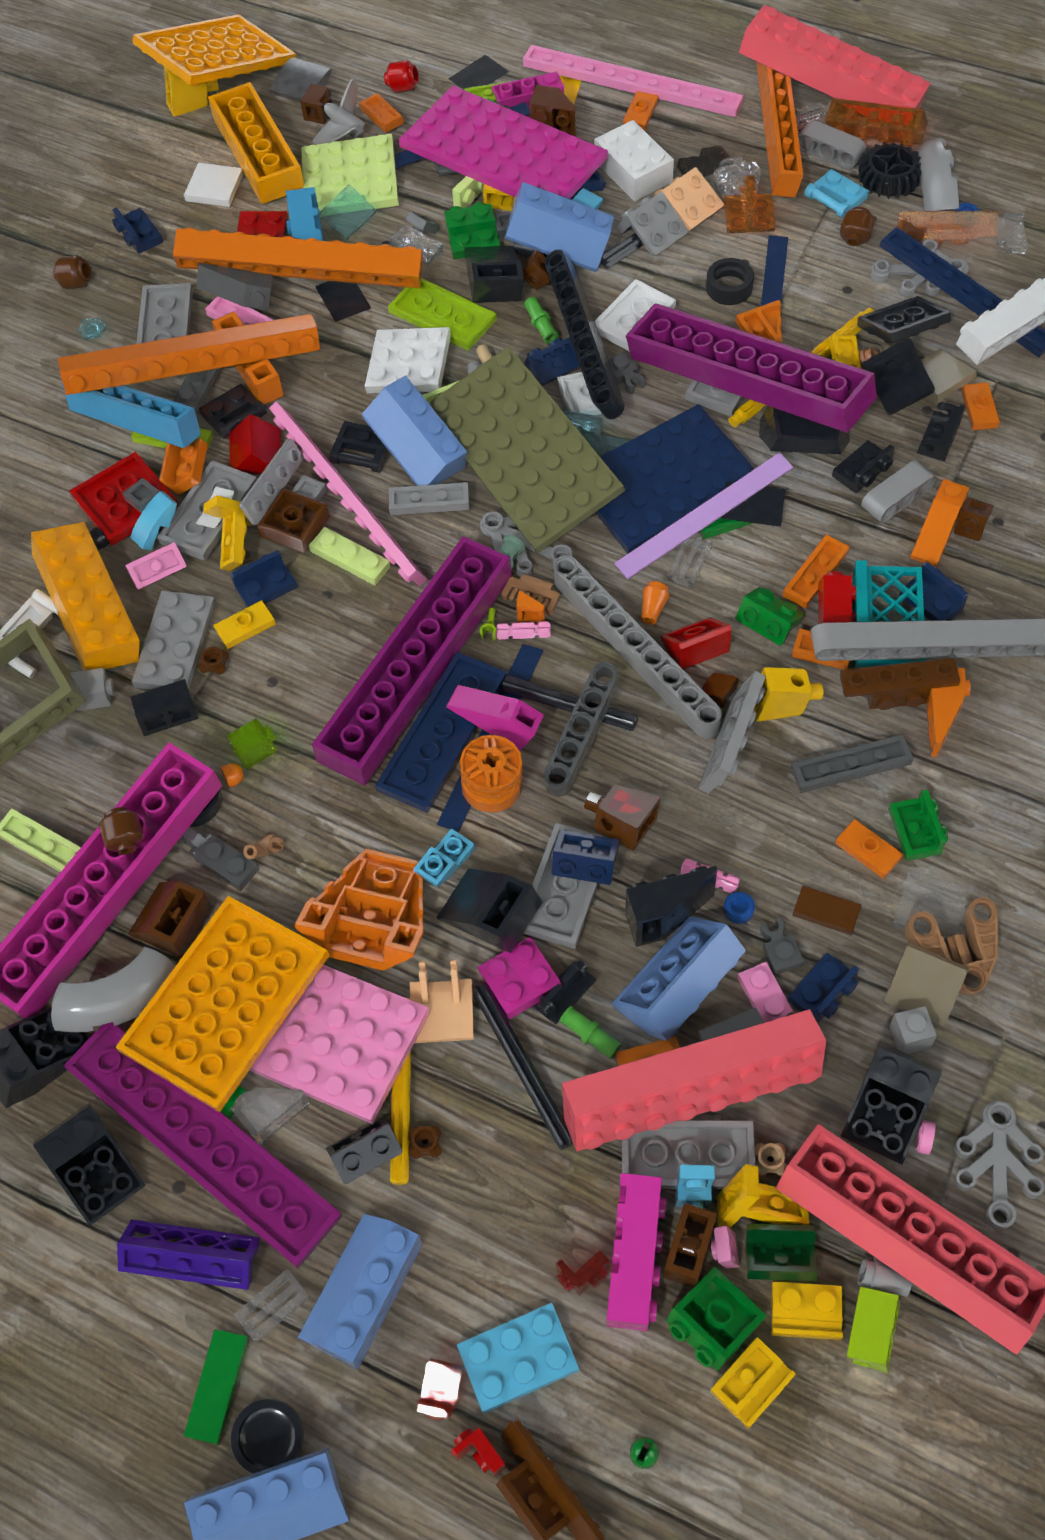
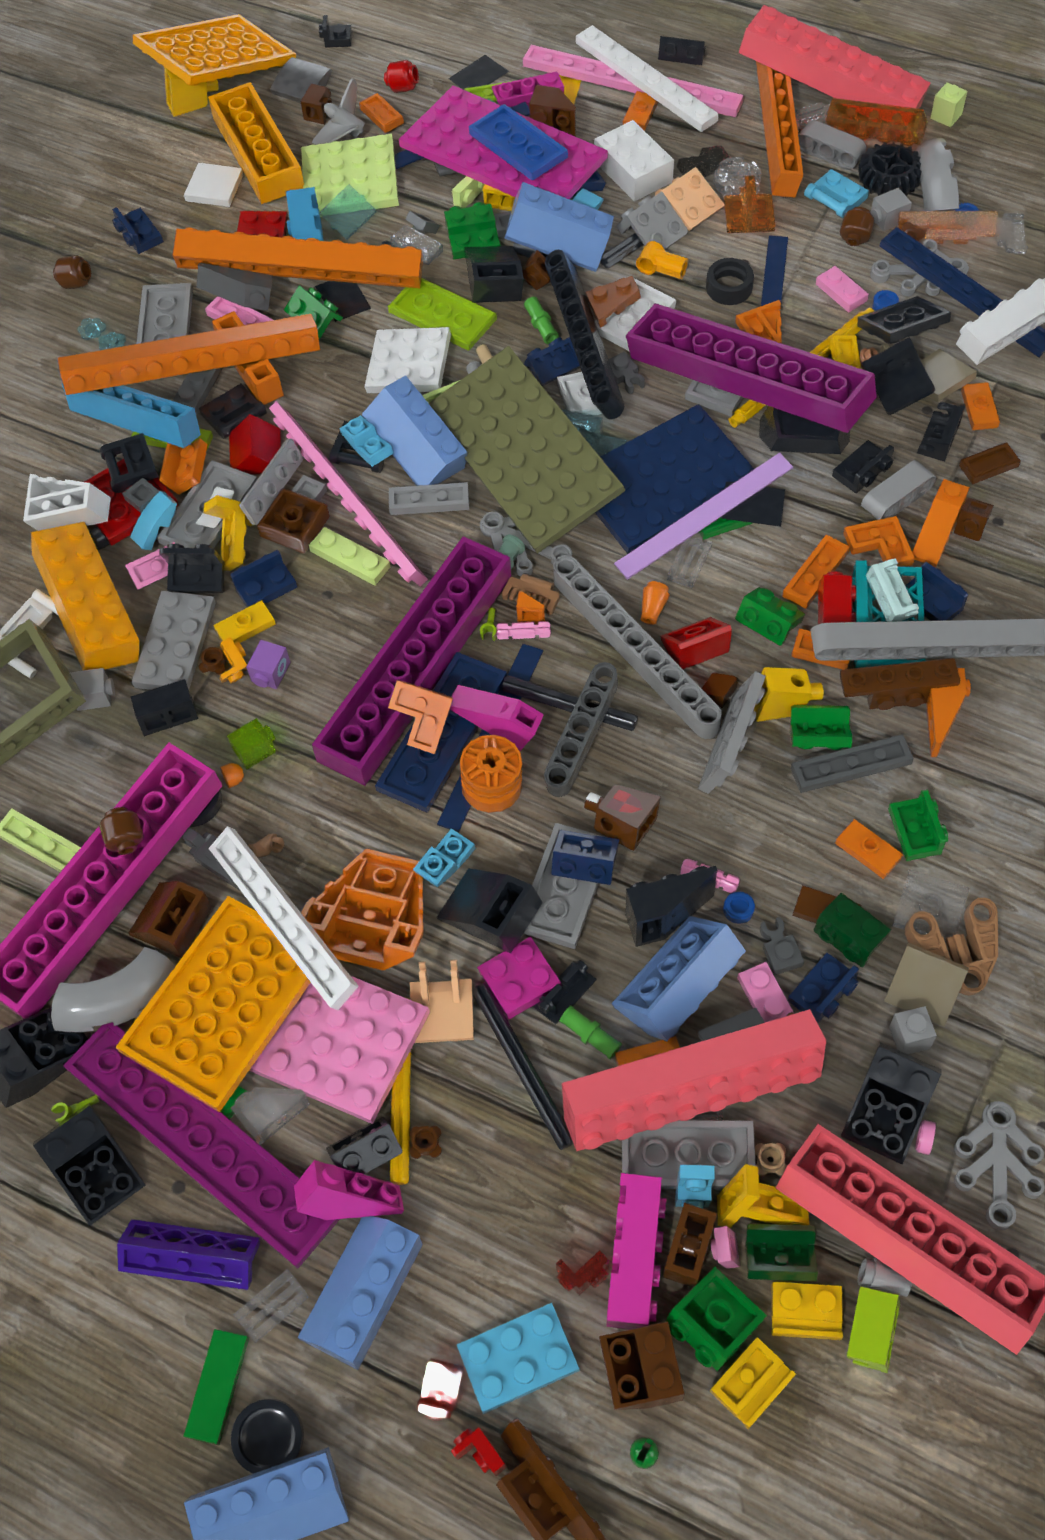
none -> white wedge [23,474,111,531]
none -> lime hand [51,1095,100,1123]
none -> clear light blue plant [98,332,126,350]
none -> black plate [100,433,158,493]
none -> black bracket [159,544,224,593]
none -> white plate [208,826,359,1010]
none -> light orange bracket [219,637,247,684]
none -> medium lavender brick [246,640,291,689]
none -> green bracket [284,285,343,339]
none -> dark pink slope [294,1160,404,1220]
none -> black bracket [319,15,352,48]
none -> medium azure slope [339,415,394,467]
none -> orange plate [388,679,453,754]
none -> blue plate [469,104,568,181]
none -> white plate [576,25,718,132]
none -> dark orange wing [585,276,641,328]
none -> reddish brown slope [599,1322,685,1410]
none -> light orange piece [636,241,689,279]
none -> black hinge [658,36,706,65]
none -> green bracket [790,705,852,750]
none -> dark green bracket [813,893,892,968]
none -> bright pink plate [816,266,869,313]
none -> orange plate [843,516,915,567]
none -> light aqua hinge [866,558,919,622]
none -> light grey brick [870,188,912,231]
none -> blue tile [872,290,899,311]
none -> yellowish green brick [930,83,967,127]
none -> reddish brown tile [959,442,1021,485]

